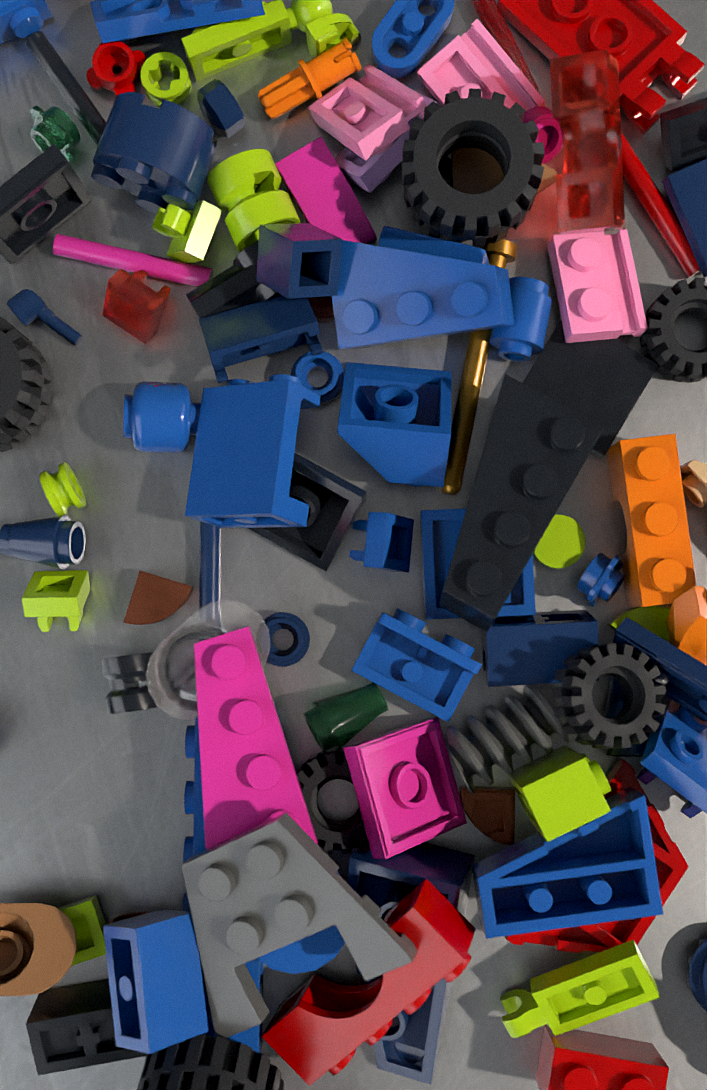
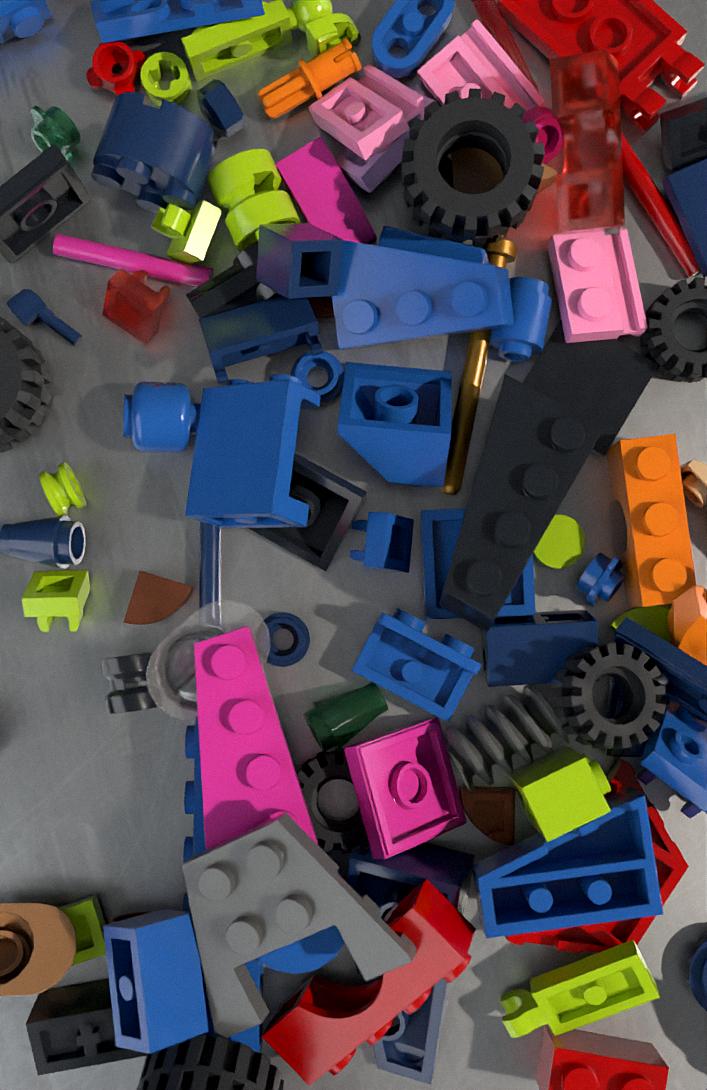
black bar [26,31,106,146] -> none

